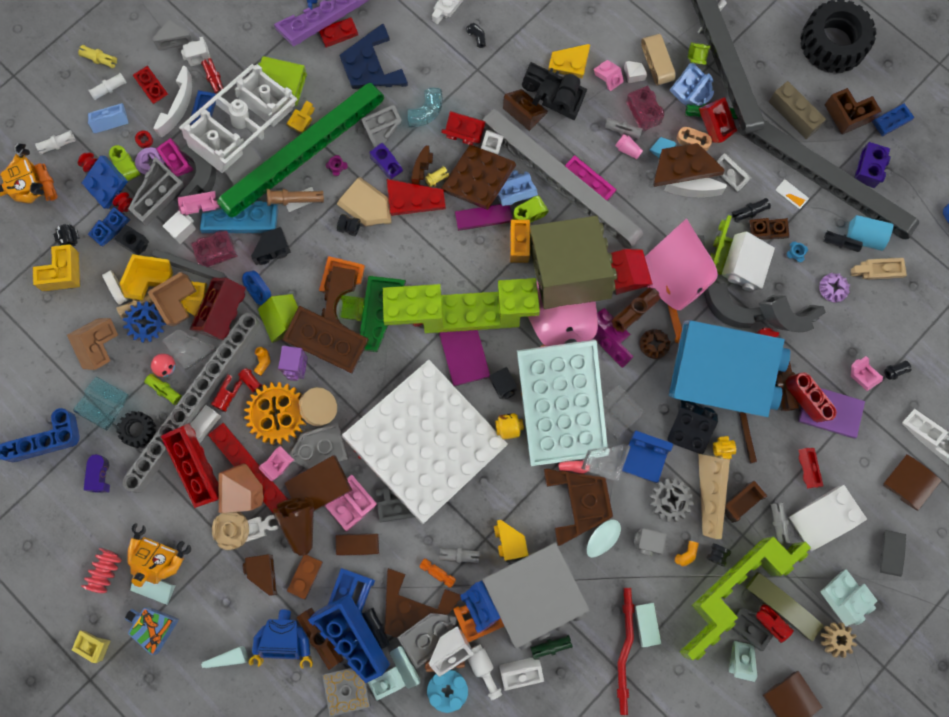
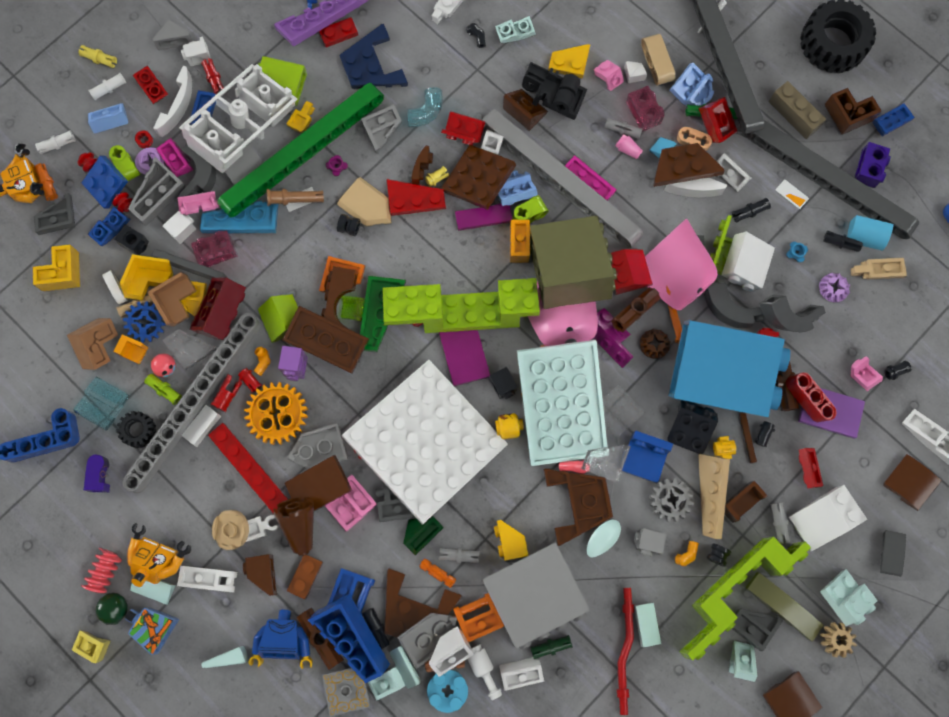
black gear [53,224,80,246] -> none
red slope [161,423,219,508] -> none
nougat slope [219,464,264,513] -> none
blue plate [242,270,271,305] -> none
black slope [251,227,291,265] -> none
bright pink bracket [259,446,294,481] -> none
tan tile [299,387,337,426] -> none
reddish brown slope [336,533,379,555] -> none
dark purple leg [369,142,403,180] -> none
blue plate [460,581,500,633] -> none
lime piece [688,42,710,65] -> none
reddish brown slope [749,218,789,239] -> none
red hinge [756,604,794,643] -> none
none -> dark grey wing [34,193,75,235]
none -> dark green hair [96,593,128,625]
none -> light orange panel [113,334,148,364]
none -> white plate [177,566,237,592]
none -> dark green slope [403,515,444,556]
none -> light aqua slope [495,16,536,43]
none -> black pin [754,421,775,447]

